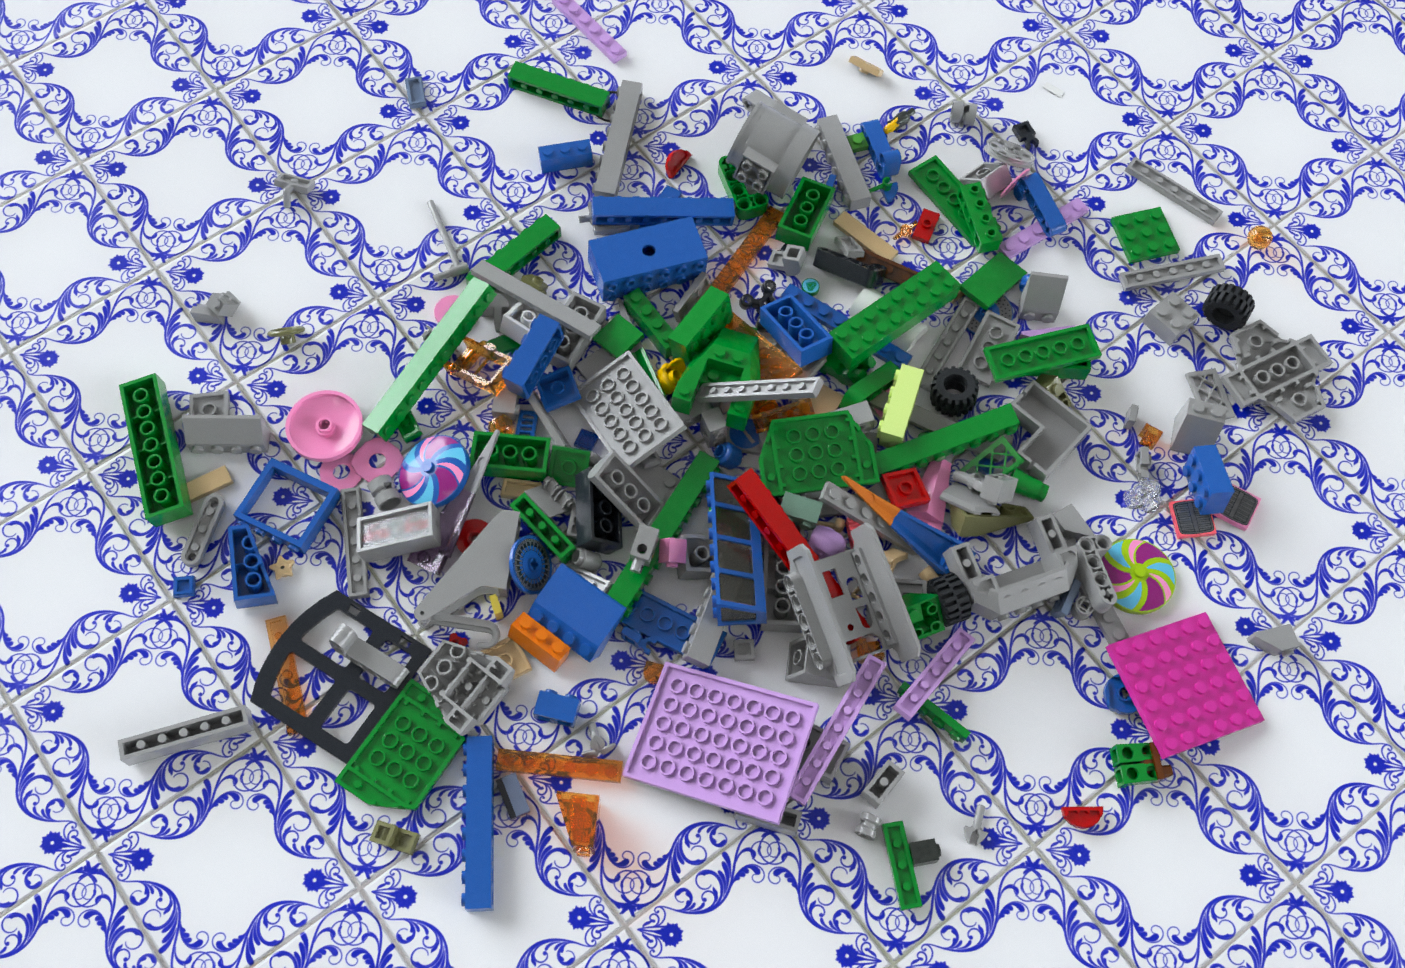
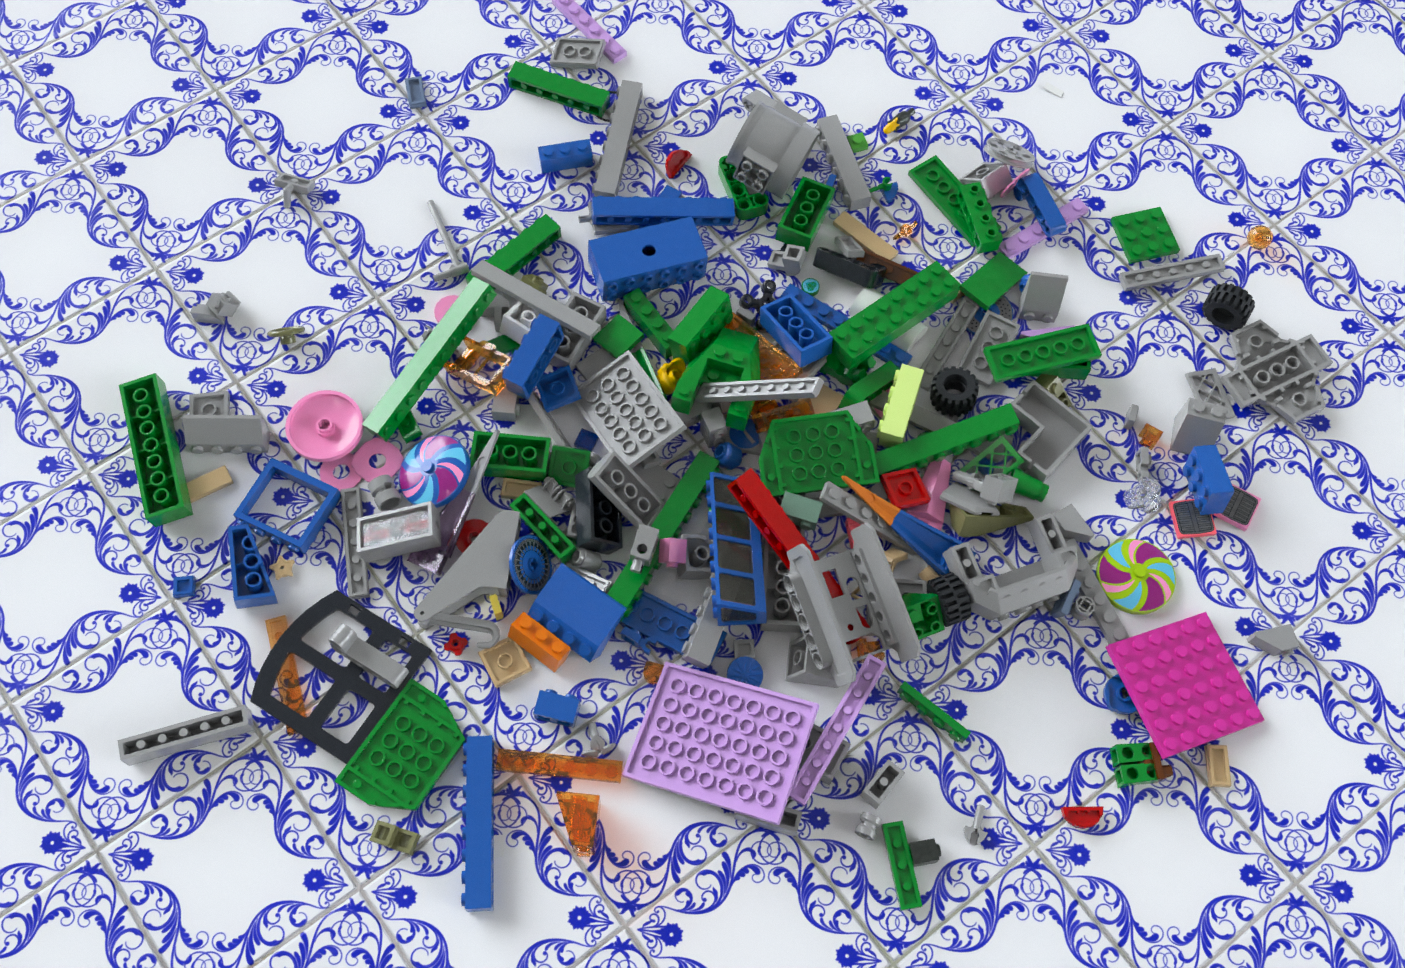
light grey plate [181,494,225,568] -> none
light grey wedge [417,639,515,736] -> none
clear orange piece [488,414,514,434] -> none
sand blue tile [496,772,531,820] -> none
blue slope [515,410,539,436] -> none
light grey plate [672,272,711,323] -> none
clear orange plate [706,206,784,293] -> none
lavender helmet [809,525,849,570] -> none
tan hand [817,518,845,532] -> none
tan plate [848,56,884,77] -> none
blue beam [860,119,902,179] -> none
lavender plate [892,627,976,721] -> none
red plate [912,208,940,244] -> none
light grey wheel [949,100,978,126] -> none
black plate [1012,120,1039,151] -> none
light grey beam [1075,535,1117,613] -> none
light grey tile [1125,157,1223,226] -> none
light grey brick [1142,291,1200,346] -> none
none -> light grey tile [549,37,606,69]
none -> blue wheel [727,656,763,687]
none -> light grey plate [735,306,756,327]
none -> tan tile [1204,744,1232,788]

